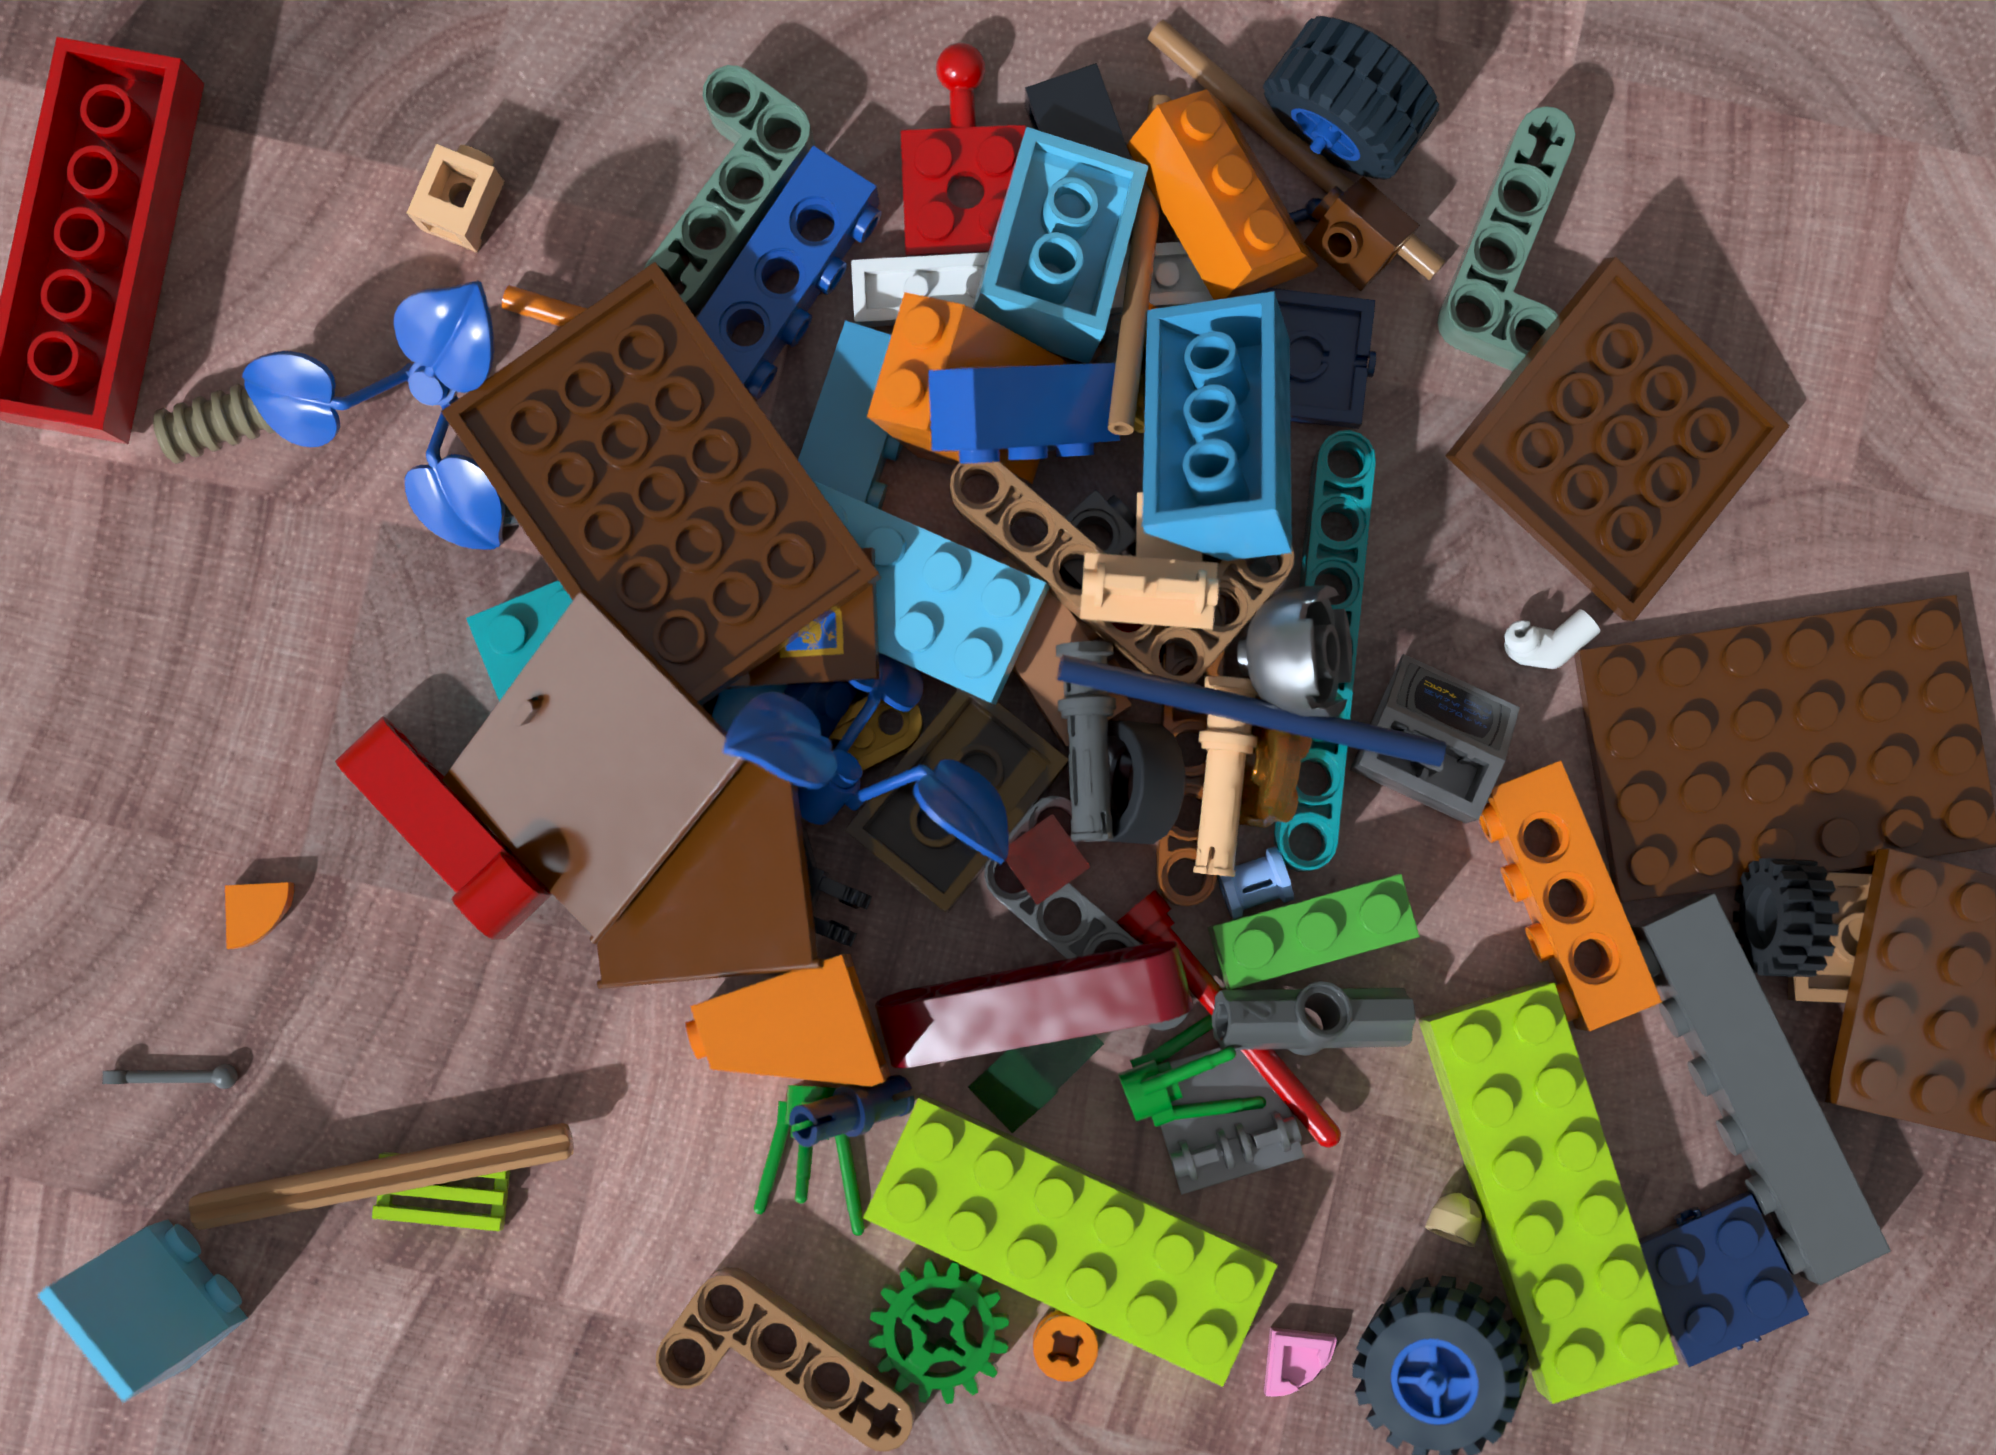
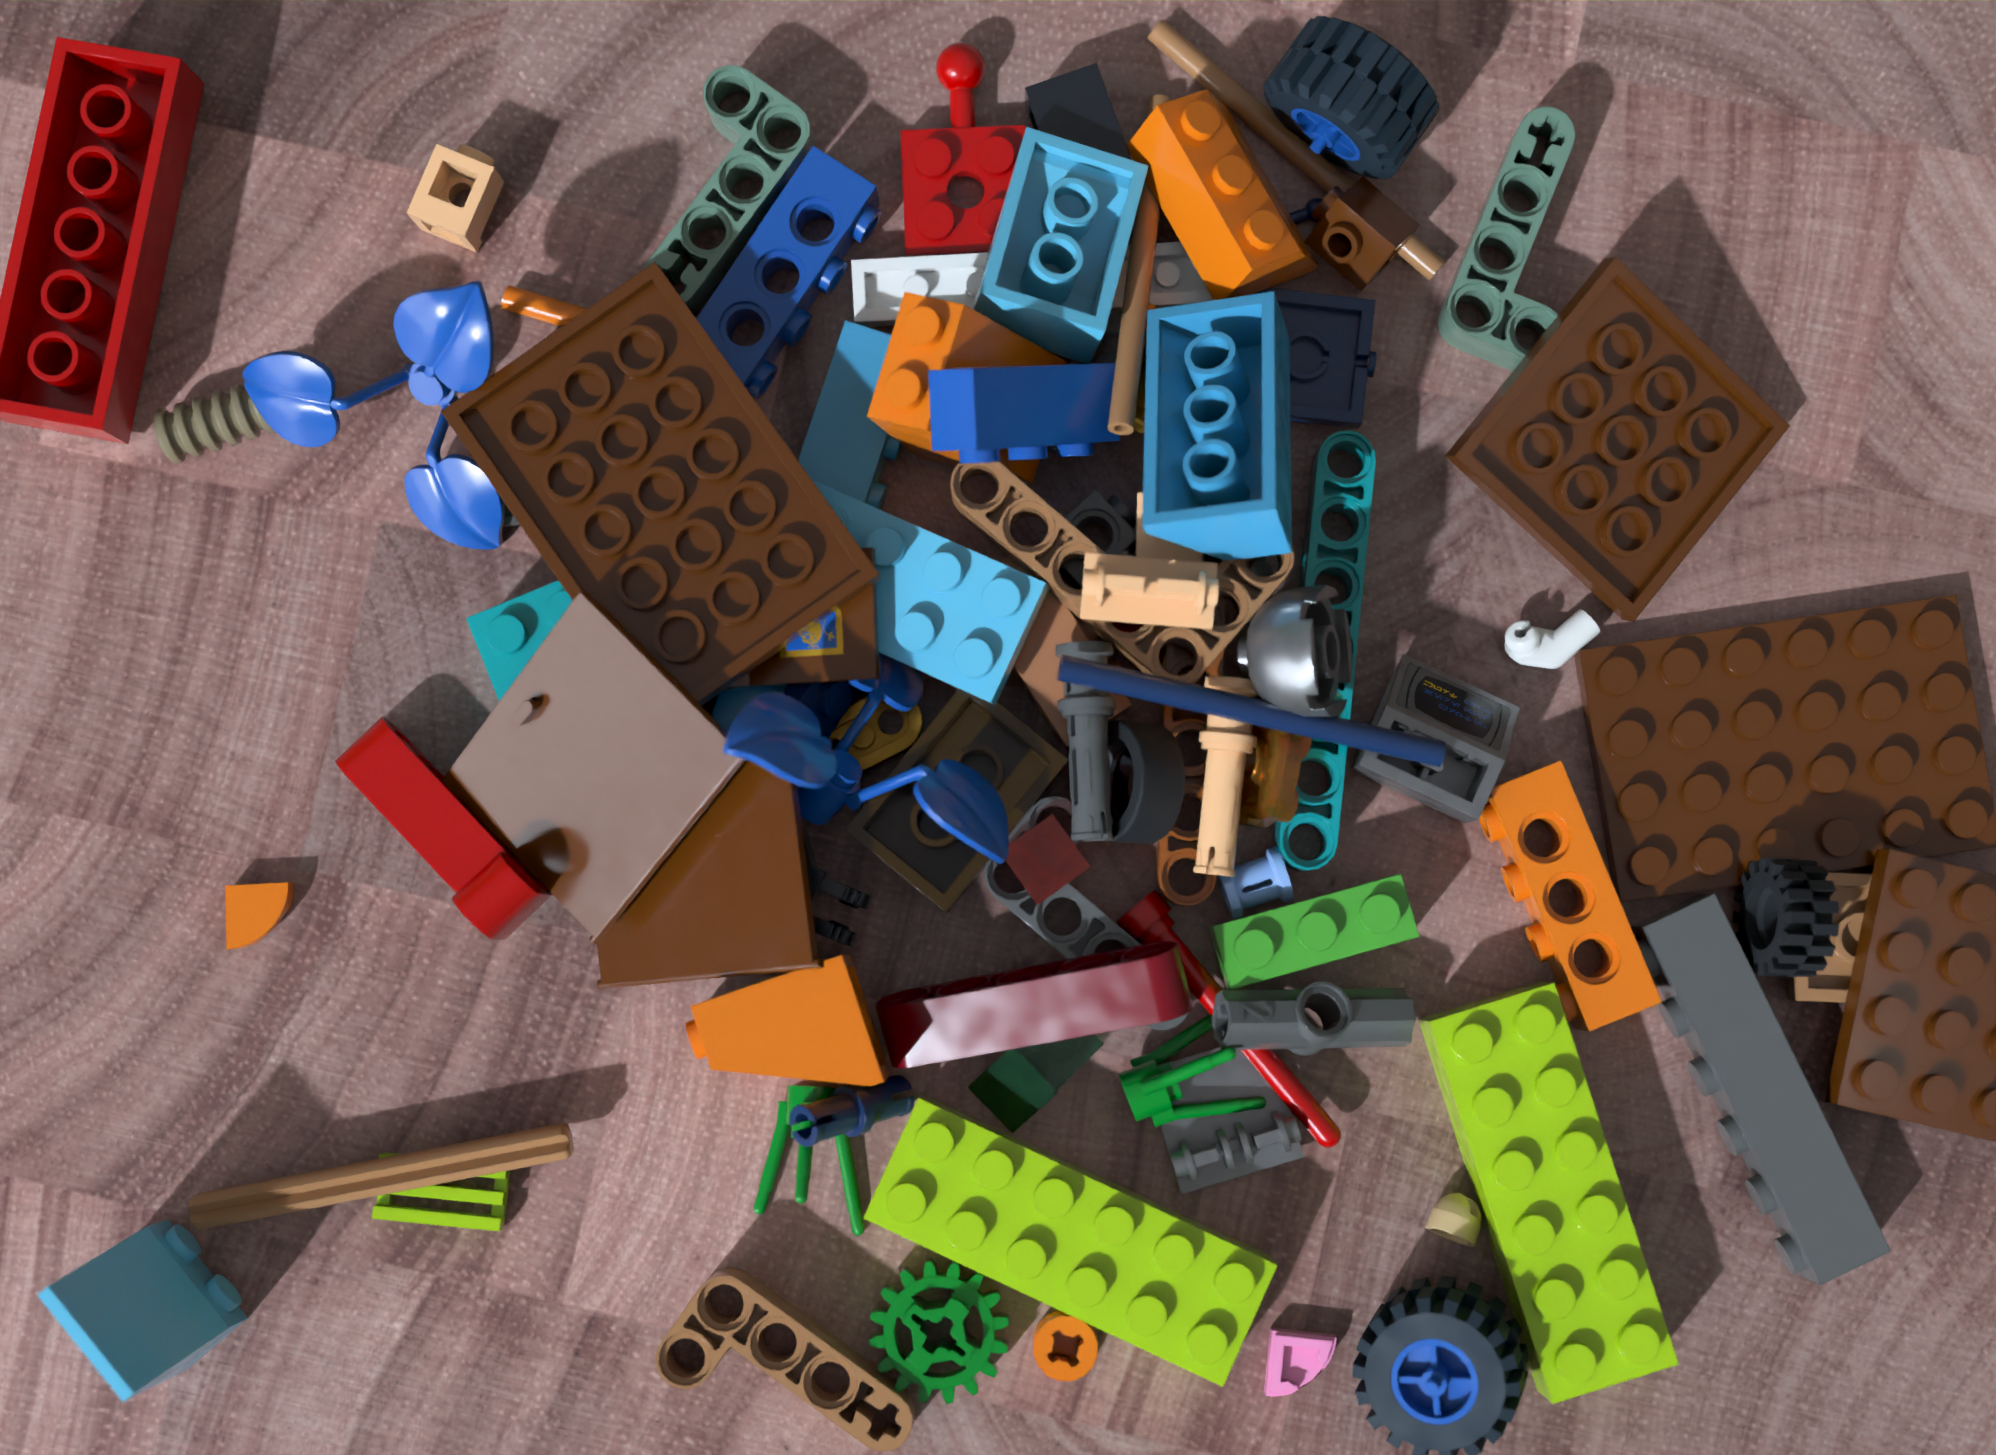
dark grey hinge [102,1064,238,1089] -> none
dark blue plate [1638,1191,1810,1367] -> none

